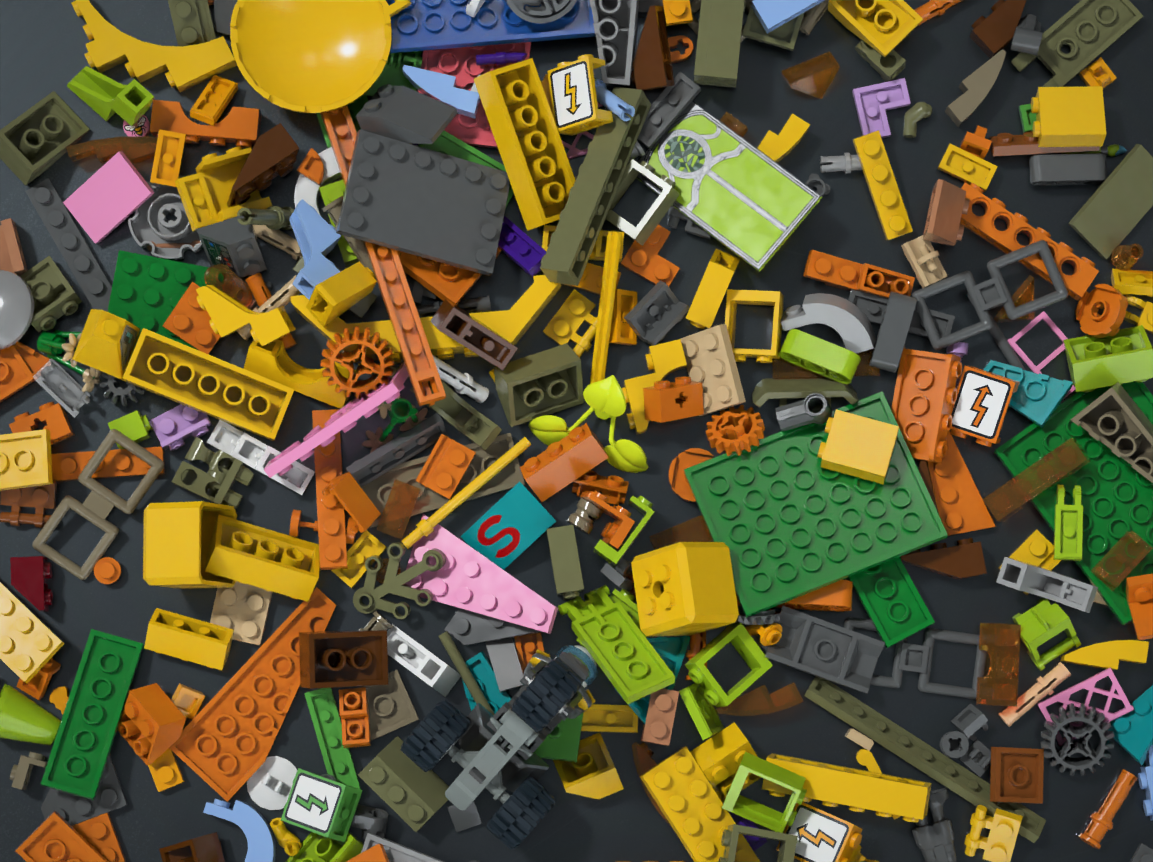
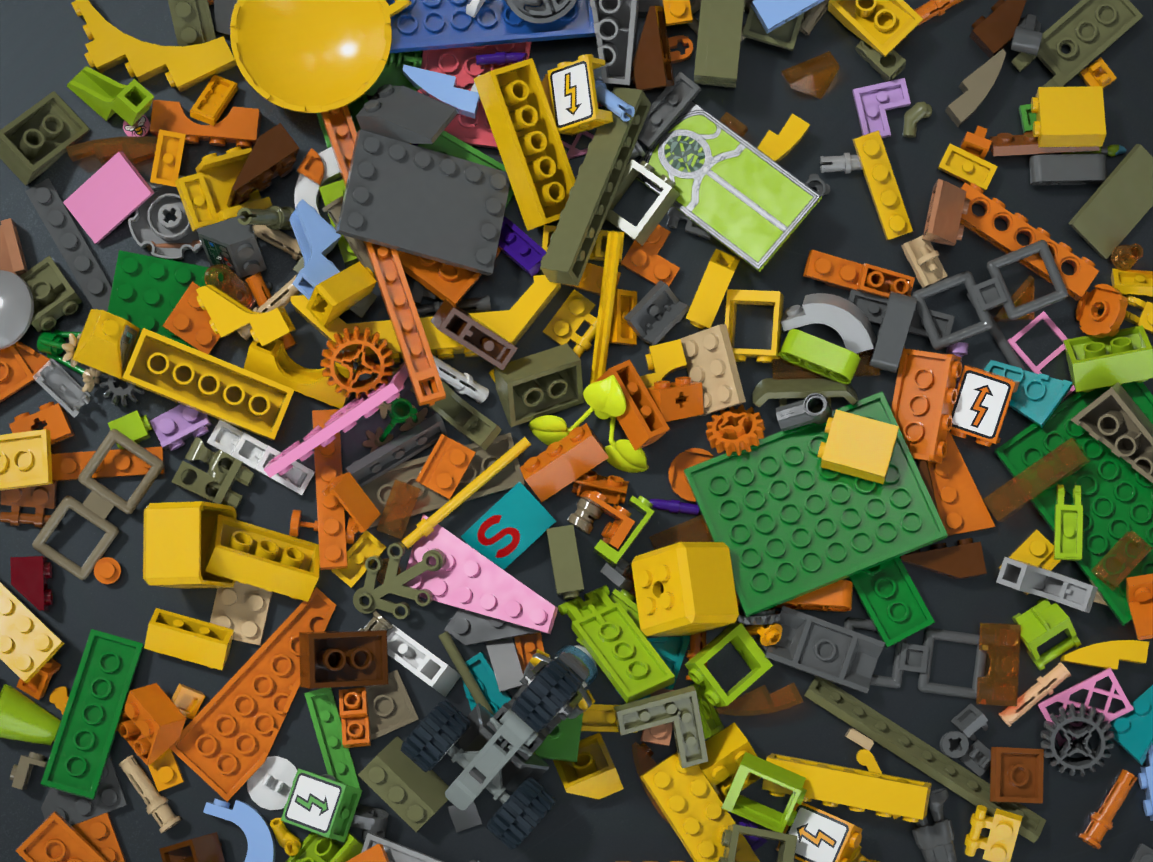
none -> tan pin [118,755,182,833]
none -> orange brick [595,360,670,451]
none -> olive plate [614,685,708,769]
none -> dark purple piece [649,499,699,516]

